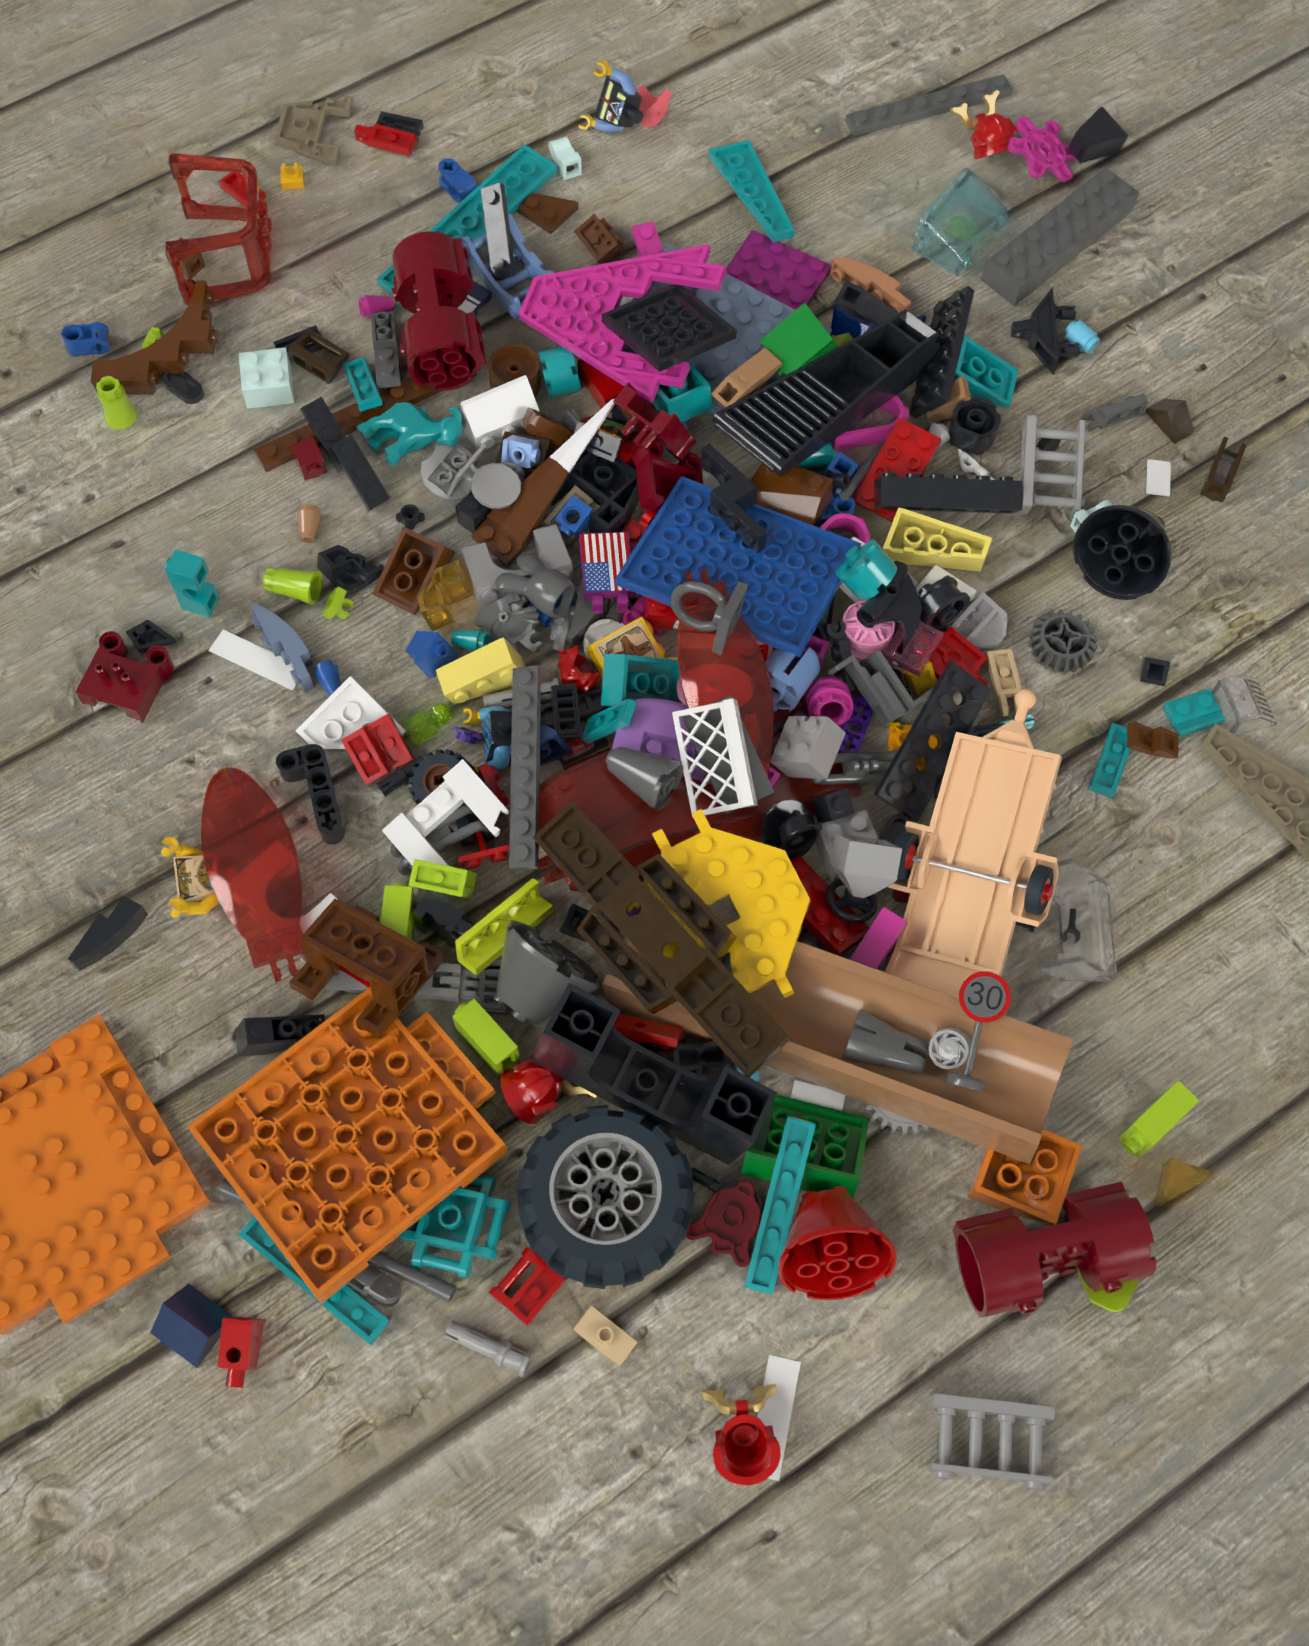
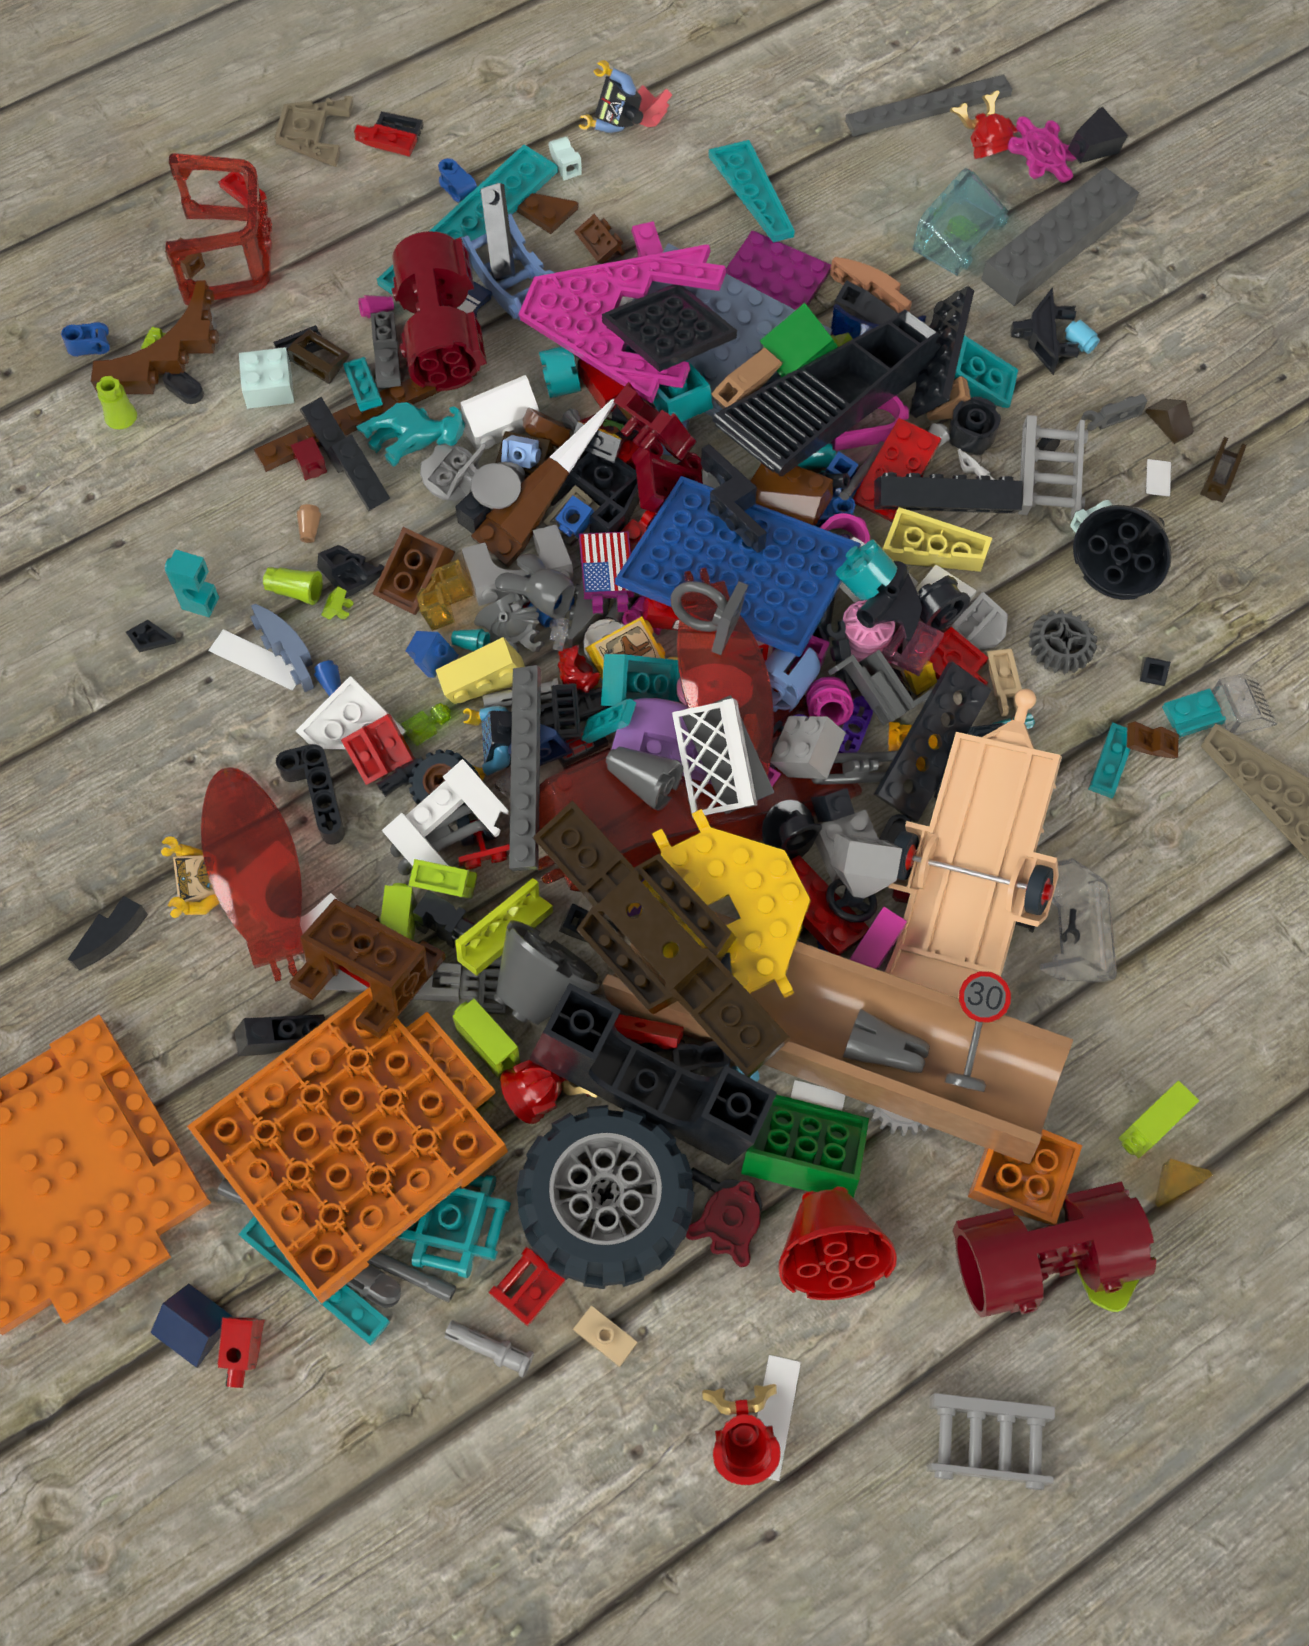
dark red piece [75,631,174,723] -> none
yellow tile [280,162,304,190] -> none
black plate [396,504,425,530] -> none
dark purple plate [451,726,483,744] -> none
red plate [477,763,509,813] -> none
reddish brown wheel [488,343,541,398] -> none
teal plate [744,1115,816,1295] -> none
light grey wheel [928,1027,970,1070] -> none

